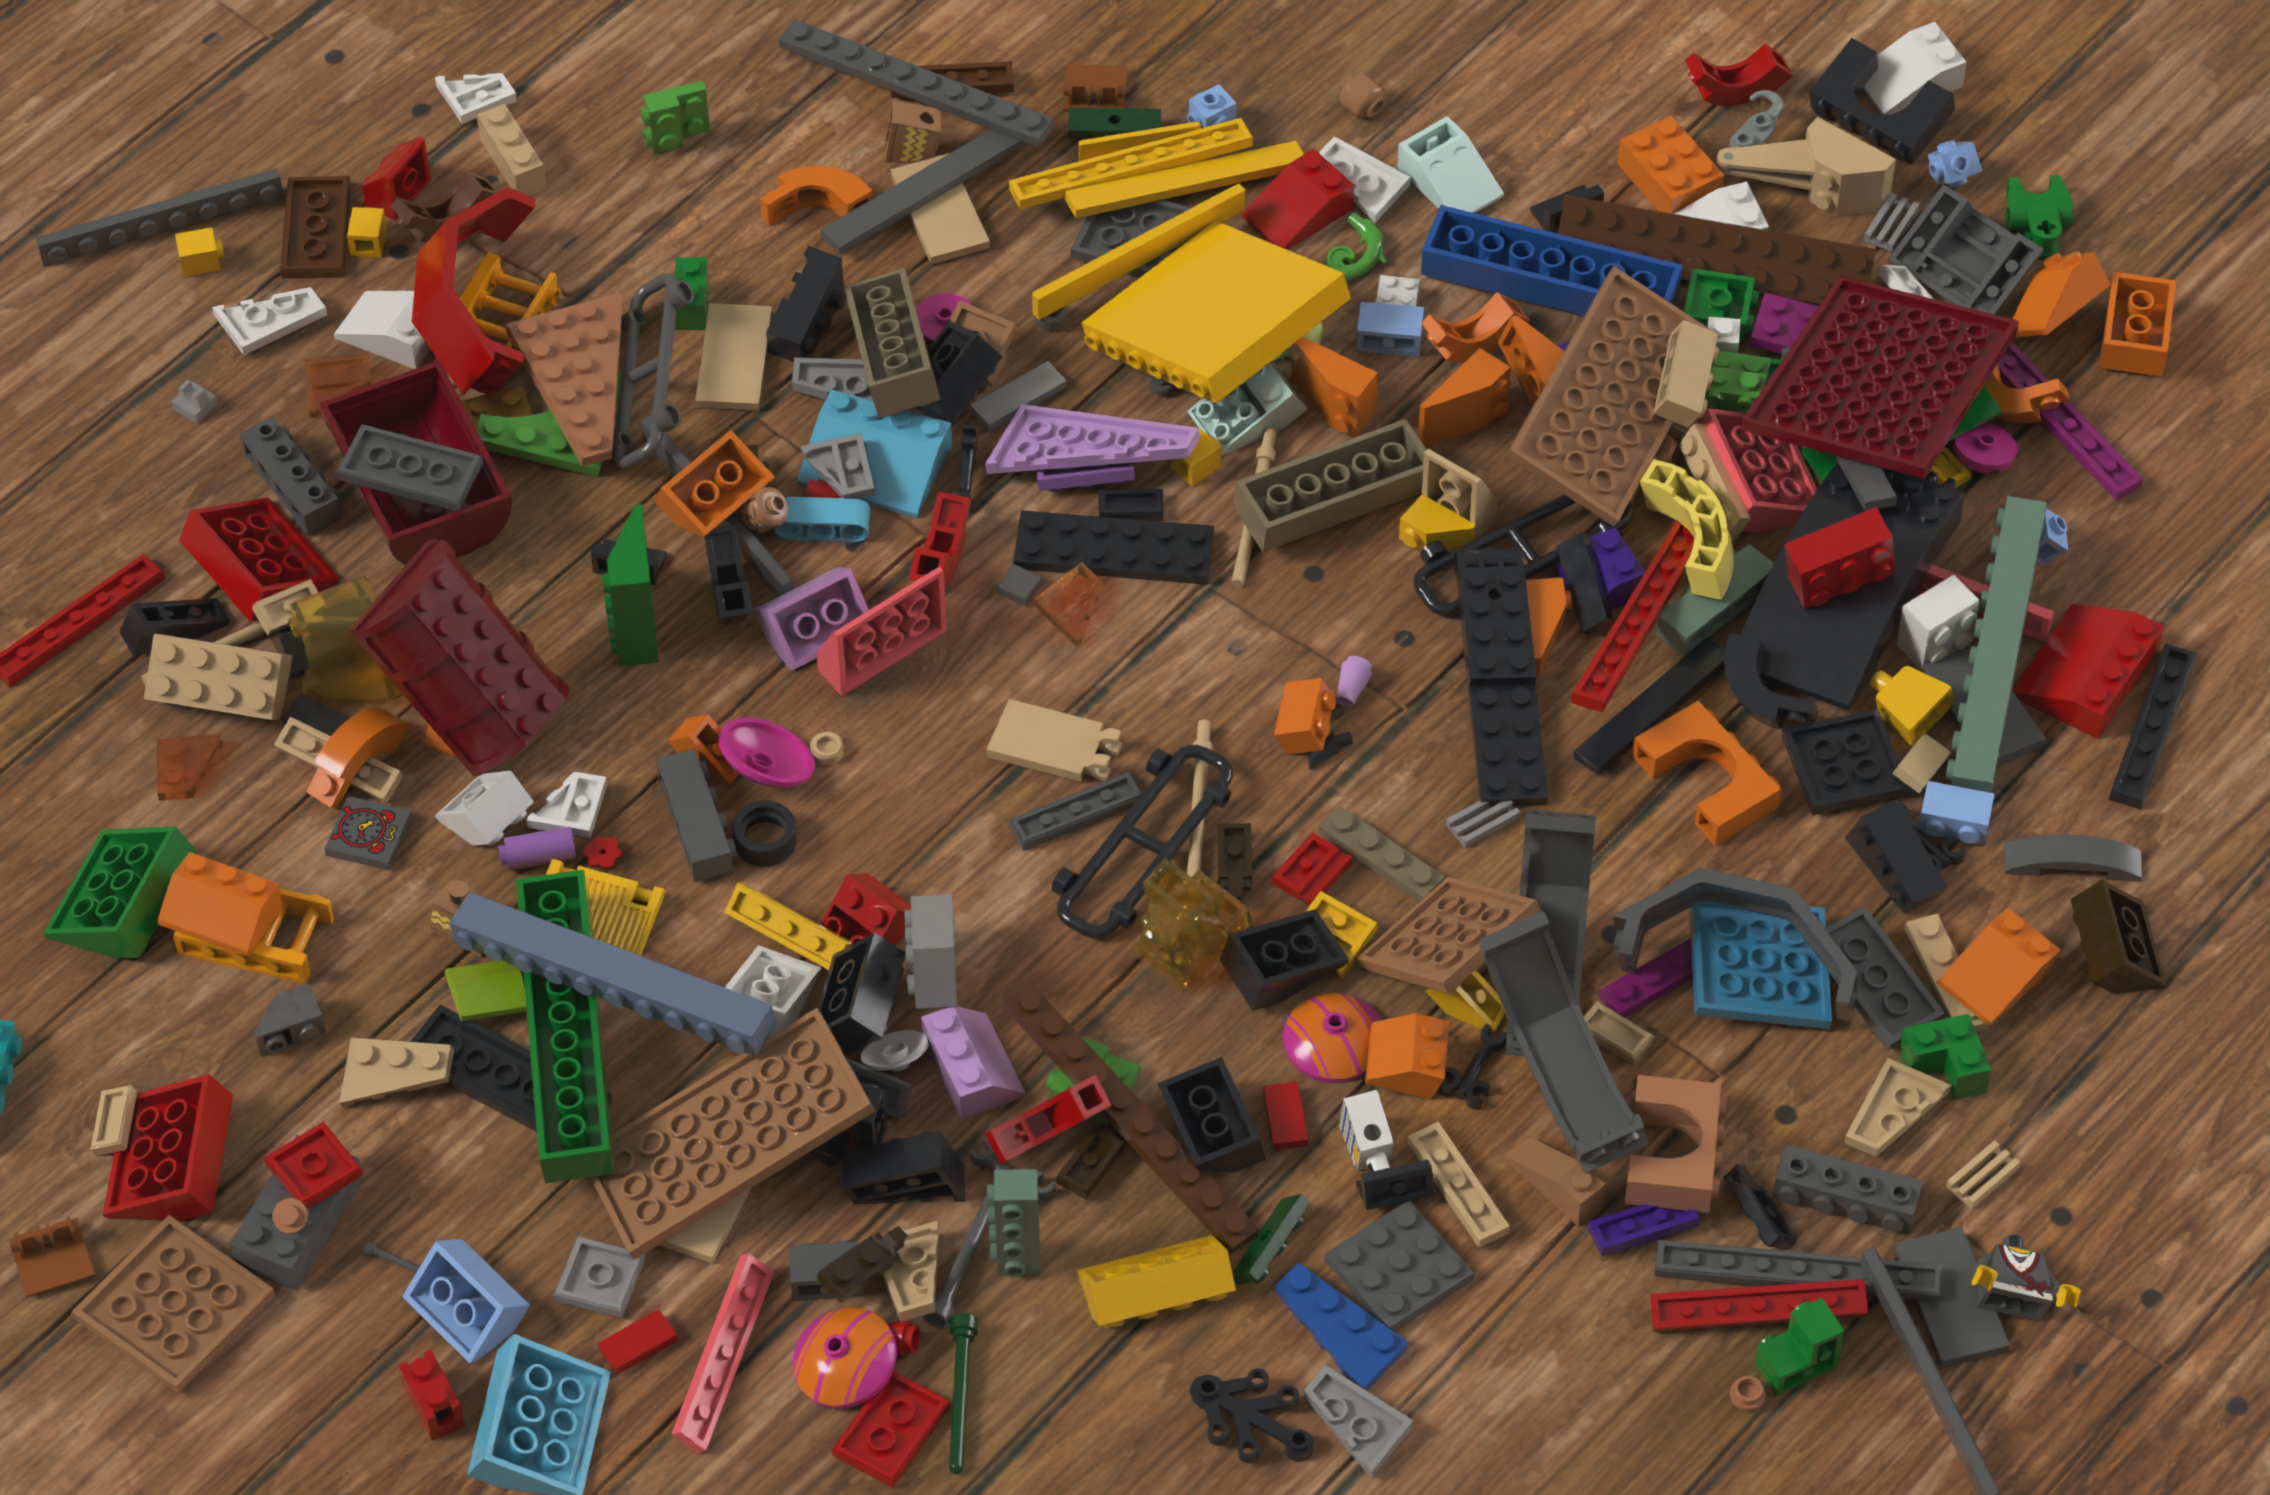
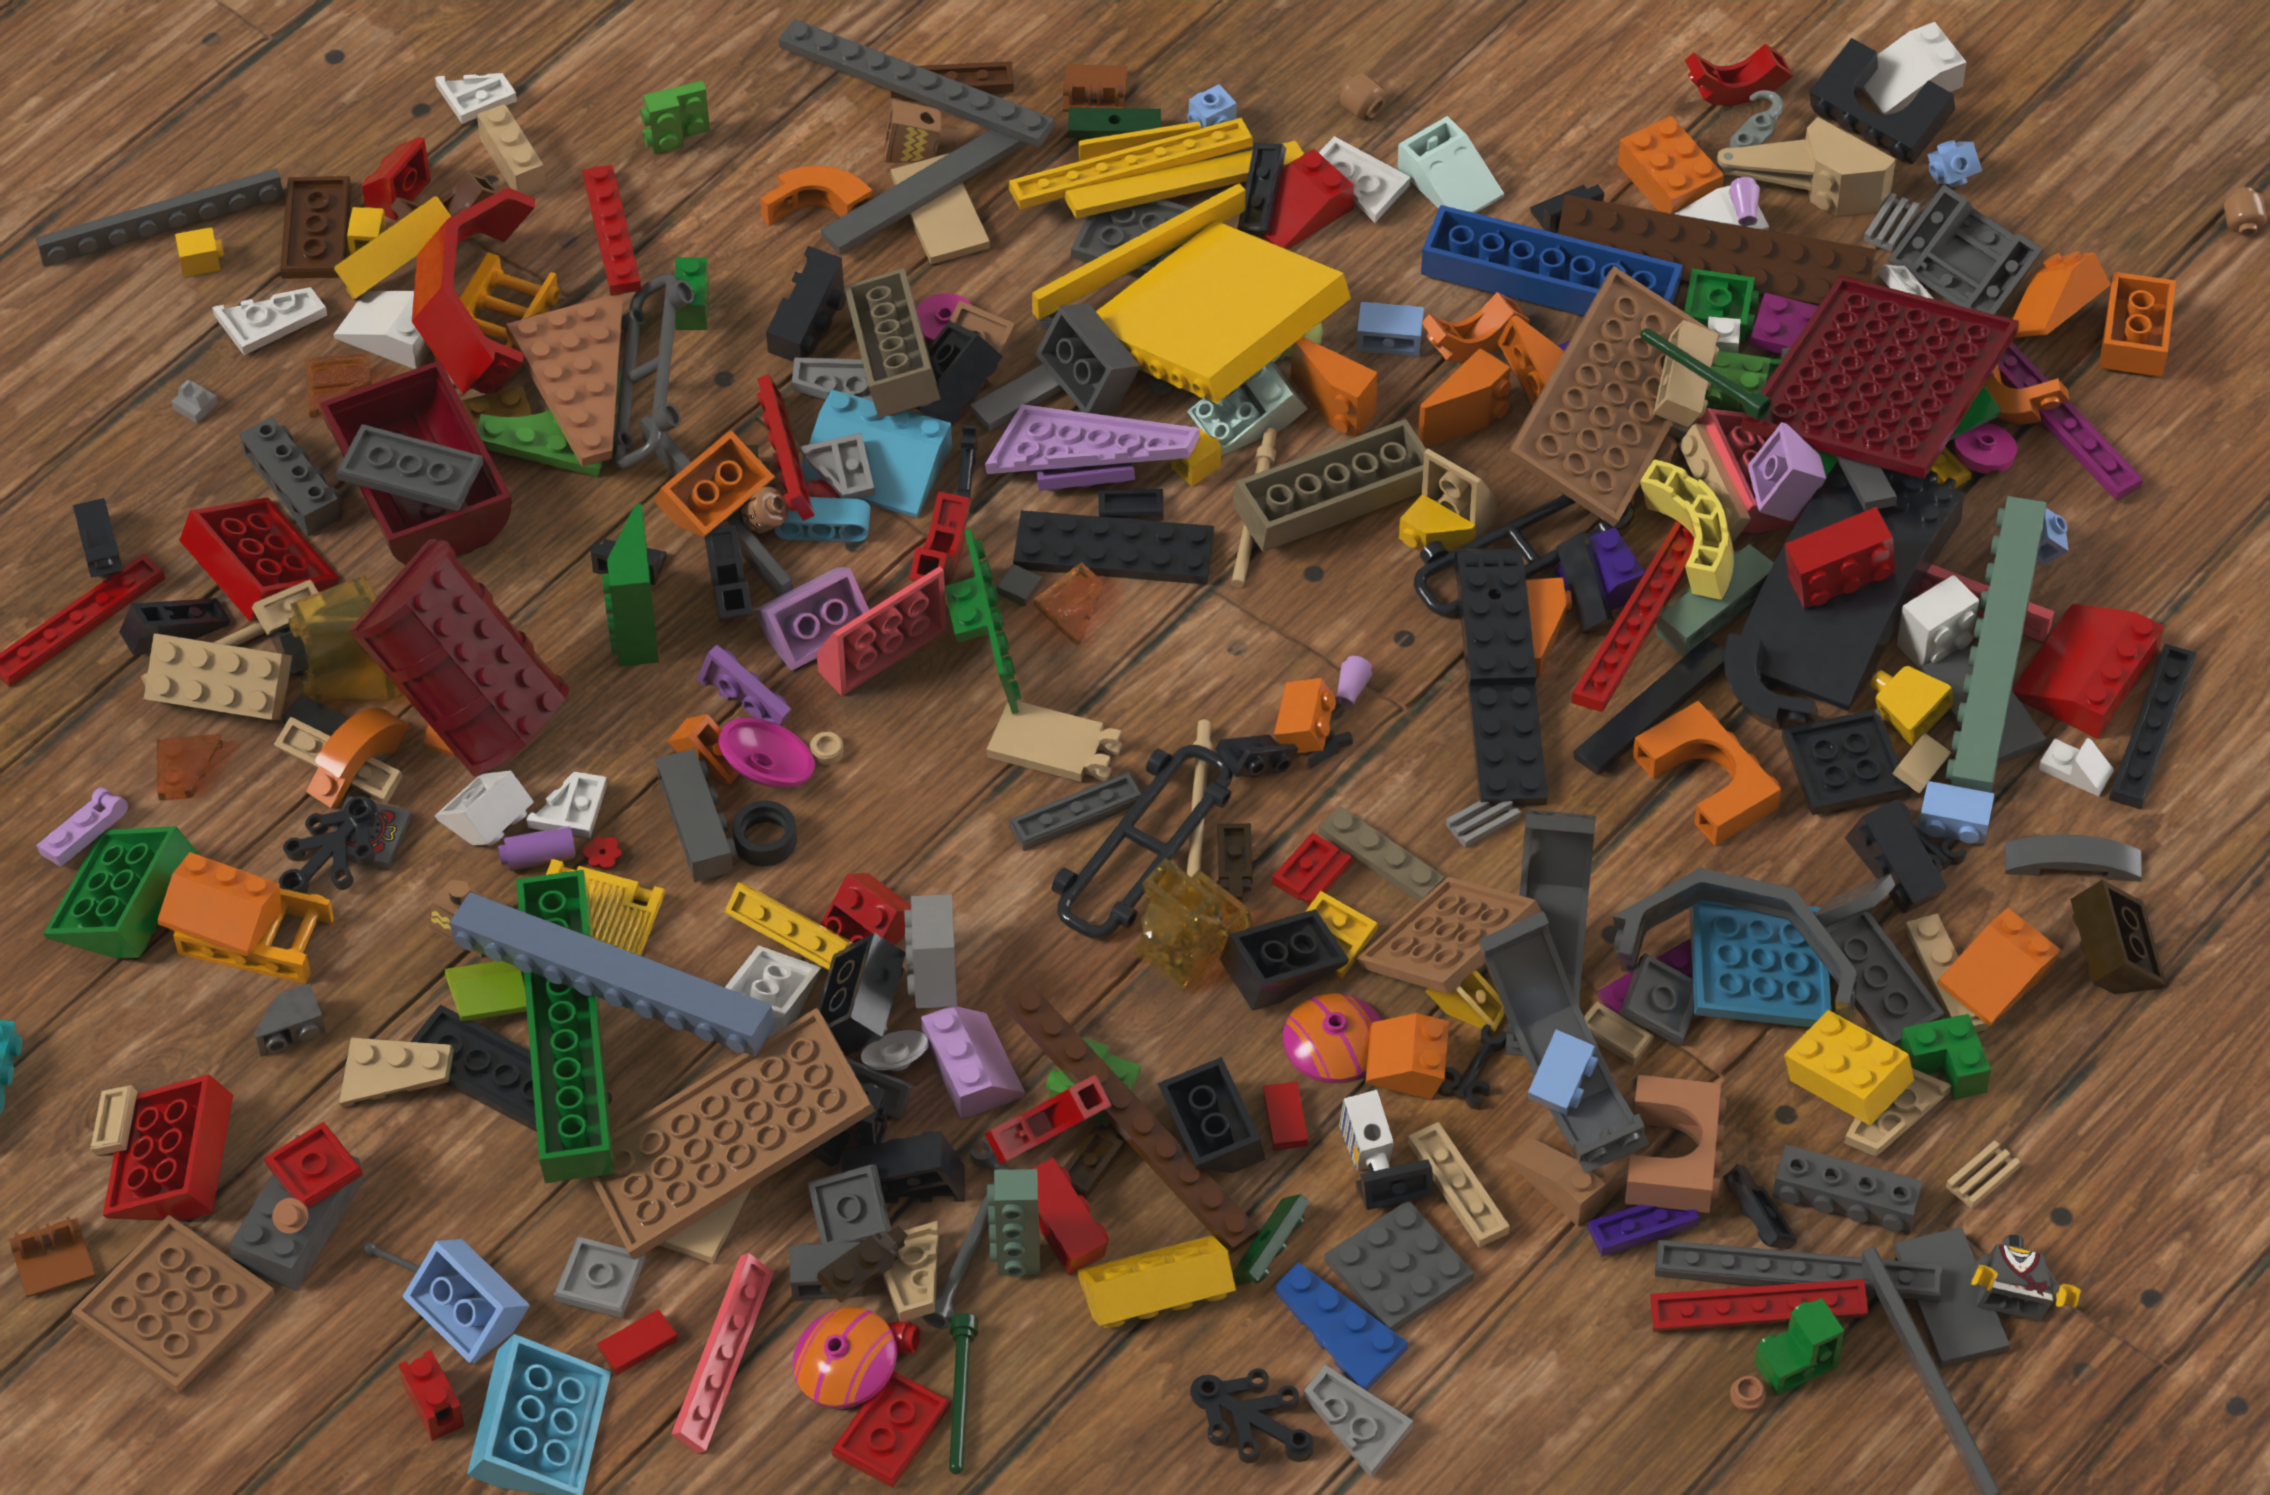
tan tile [695,303,773,411] -> none
bright green plant [1326,212,1387,282] -> none
white piece [1376,275,1420,307] -> none
green piece [2005,174,2073,260] -> none
none -> lavender plate [36,787,128,867]
none -> black arch [73,498,123,578]
none -> black plant [279,796,378,894]
none -> yellow panel [334,196,451,299]
none -> red plate [582,165,642,296]
none -> medium lavender wing [696,644,791,726]
none -> red plate [757,373,815,521]
none -> dark grey tile [808,1164,891,1244]
none -> green bracket [945,529,1022,714]
none -> red brick [1031,1158,1109,1275]
none -> dark grey brick [1035,303,1141,415]
none -> black bracket [1215,735,1298,777]
none -> black tile [1237,143,1287,234]
none -> light blue brick [1528,1029,1598,1116]
none -> dark grey tile [1619,953,1694,1046]
none -> dark green piece [1640,328,1772,421]
none -> lavender cone [1729,177,1760,226]
none -> lavender slope [1748,422,1826,521]
none -> yellow brick [1784,1010,1914,1126]
none -> dark grey tile [1814,874,1895,927]
none -> white slope [2039,738,2114,797]
none -> medium nougat head [2224,187,2267,236]

